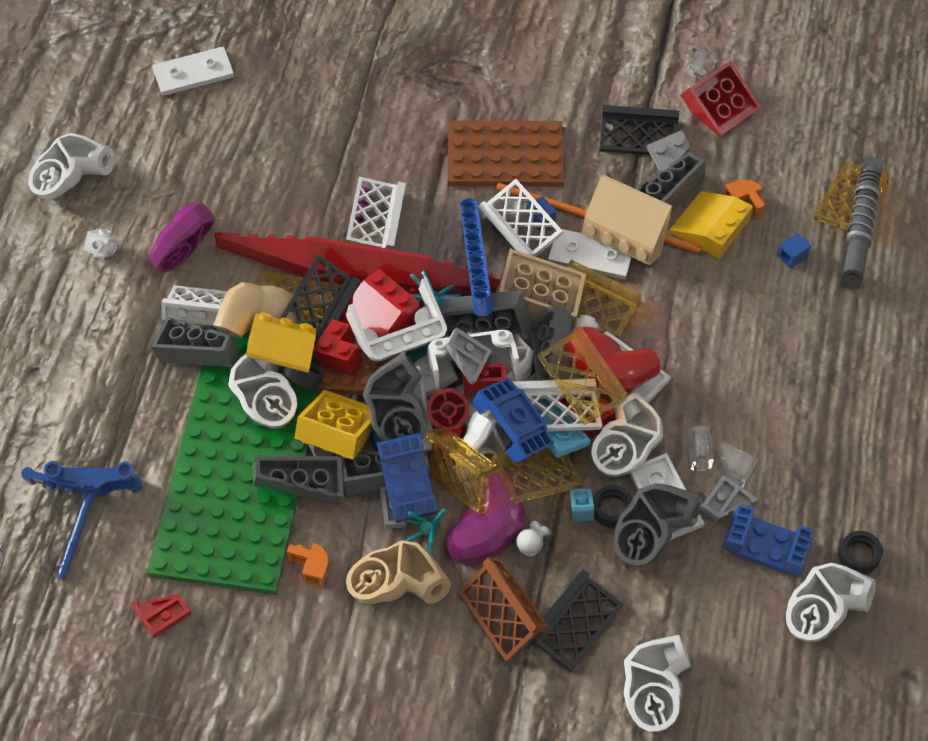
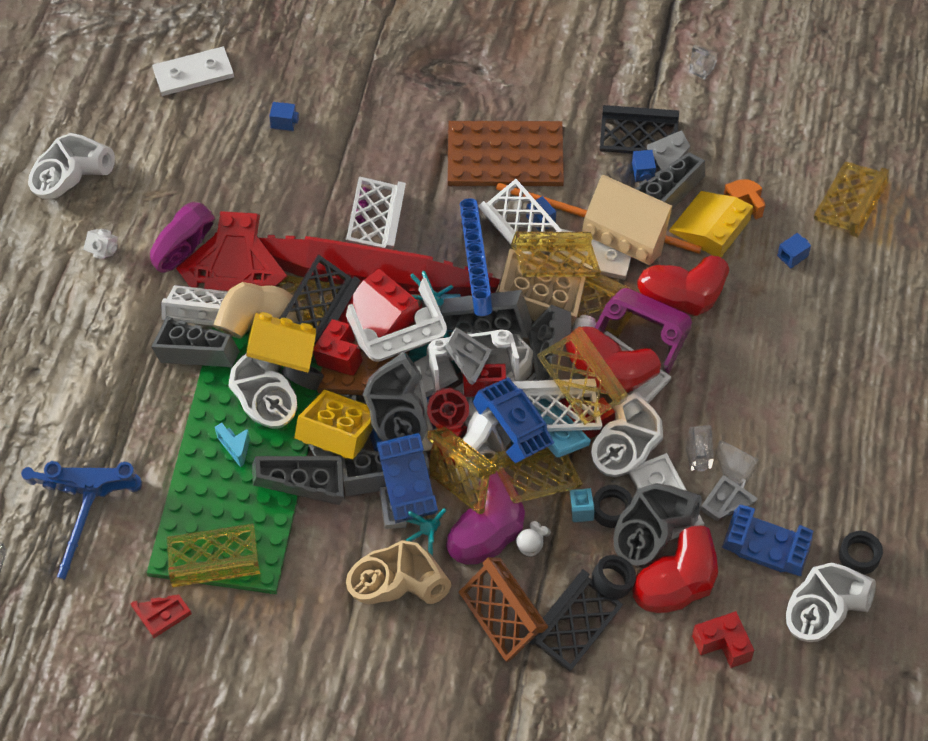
orange brick [287,542,329,588] -> none
white piece [624,635,691,732] -> none
red slope [680,60,762,137] -> none
dark grey piece [839,157,884,289] -> none
none -> clear yellow fence [167,523,260,587]
none -> red plate [176,211,288,291]
none -> medium azure slope [215,423,250,467]
none -> blue brick [269,102,299,131]
none -> clear yellow fence [511,232,601,277]
none -> black tyre [592,555,636,599]
none -> magenta windscreen [595,288,692,374]
none -> blue brick [632,150,656,182]
none -> red piece [632,526,718,613]
none -> red piece [637,255,730,316]
none -> red brick [692,611,755,668]

